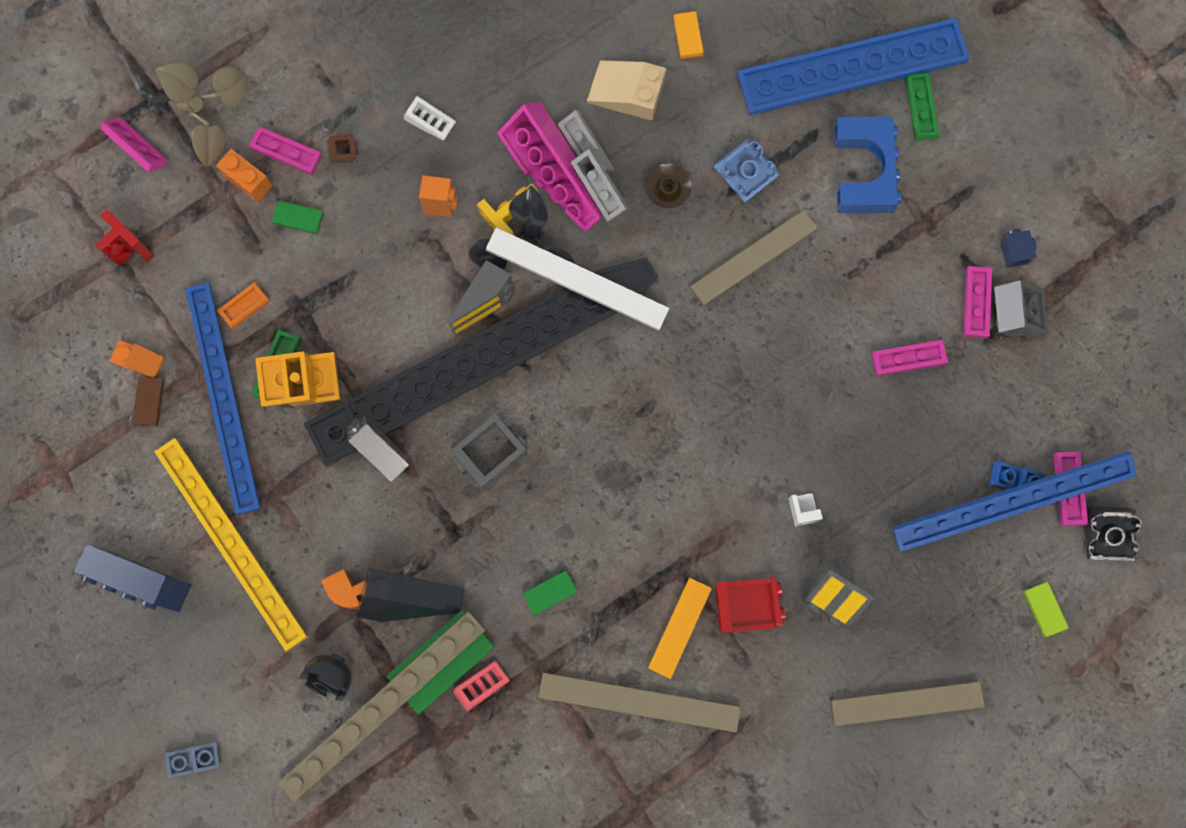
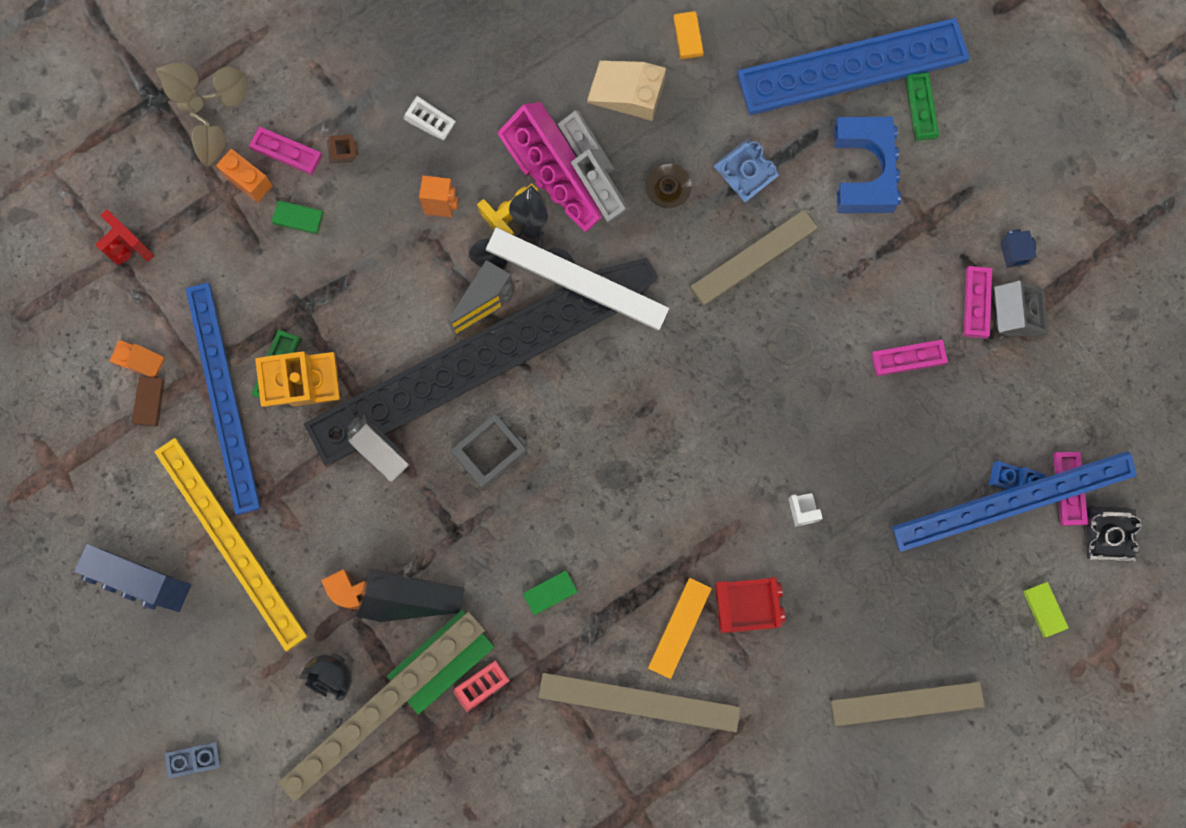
dark pink plate [100,117,168,172] -> none
orange tile [217,282,270,330] -> none
slope [803,569,874,629] -> none

